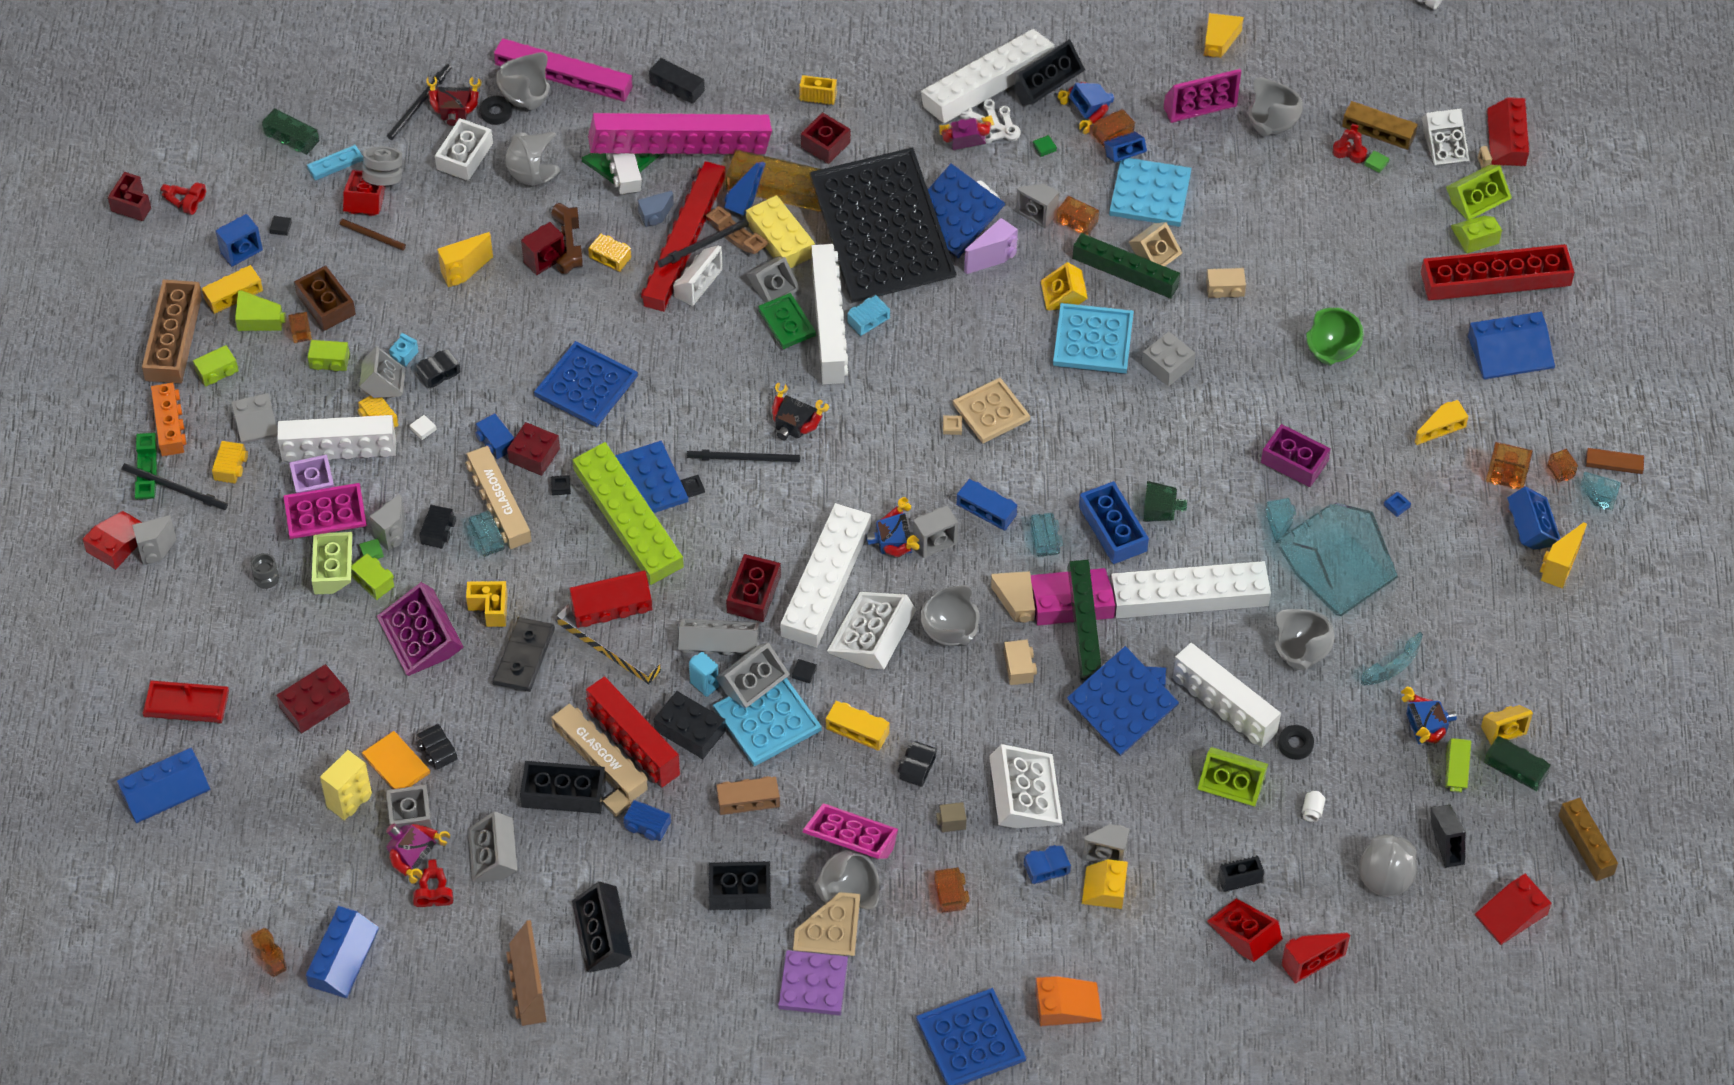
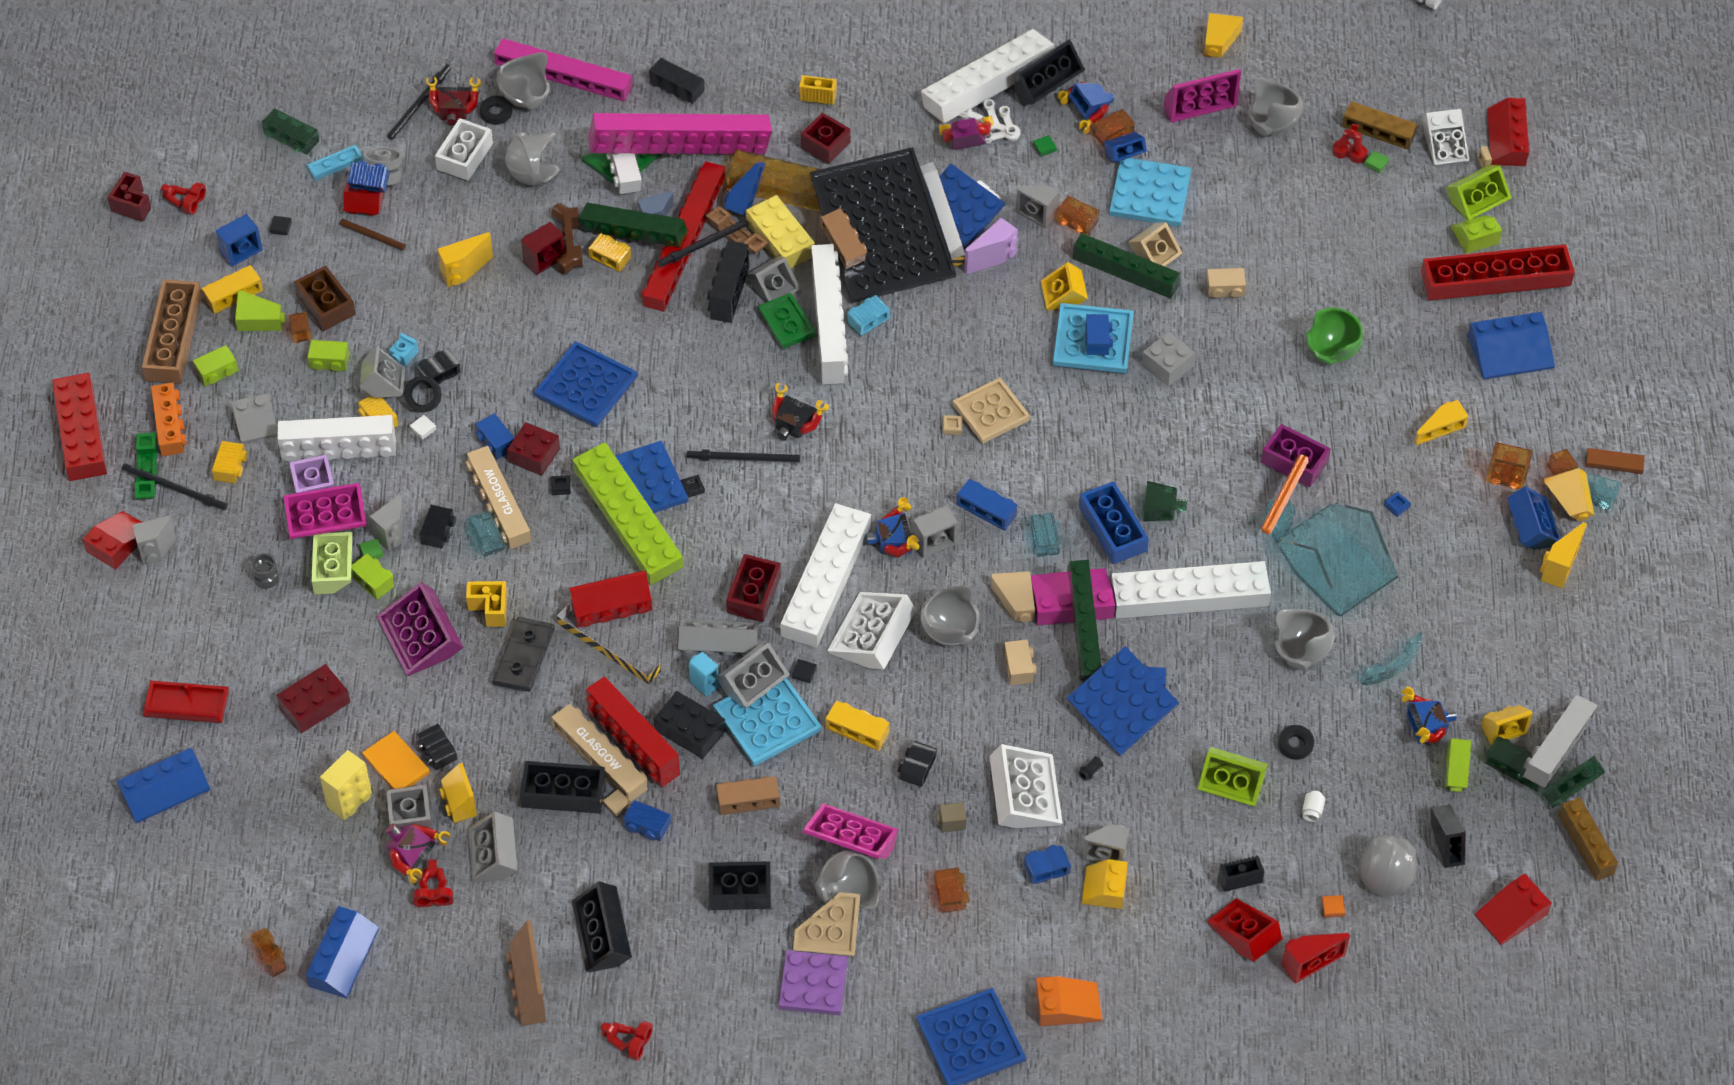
white slope [673,245,723,306] -> none
white brick [1173,643,1281,748] -> none
none -> red brick [52,372,107,481]
none -> blue brick [347,161,390,193]
none -> black tyre [404,376,442,412]
none -> yellow slope [439,763,477,823]
none -> dark green brick [578,202,688,247]
none -> red piece [600,1021,653,1061]
none -> black brick [707,241,750,323]
none -> medium nougat brick [820,208,867,269]
none -> white sticker [920,162,965,267]
none -> black pin [1079,756,1103,781]
none -> blue brick [1085,314,1113,355]
none -> orange axle [1261,455,1308,535]
none -> orange tile [1322,895,1345,918]
none -> light grey brick [1523,694,1598,788]
none -> clear green brick [1541,756,1605,808]
none -> yellow slope [1544,468,1595,521]

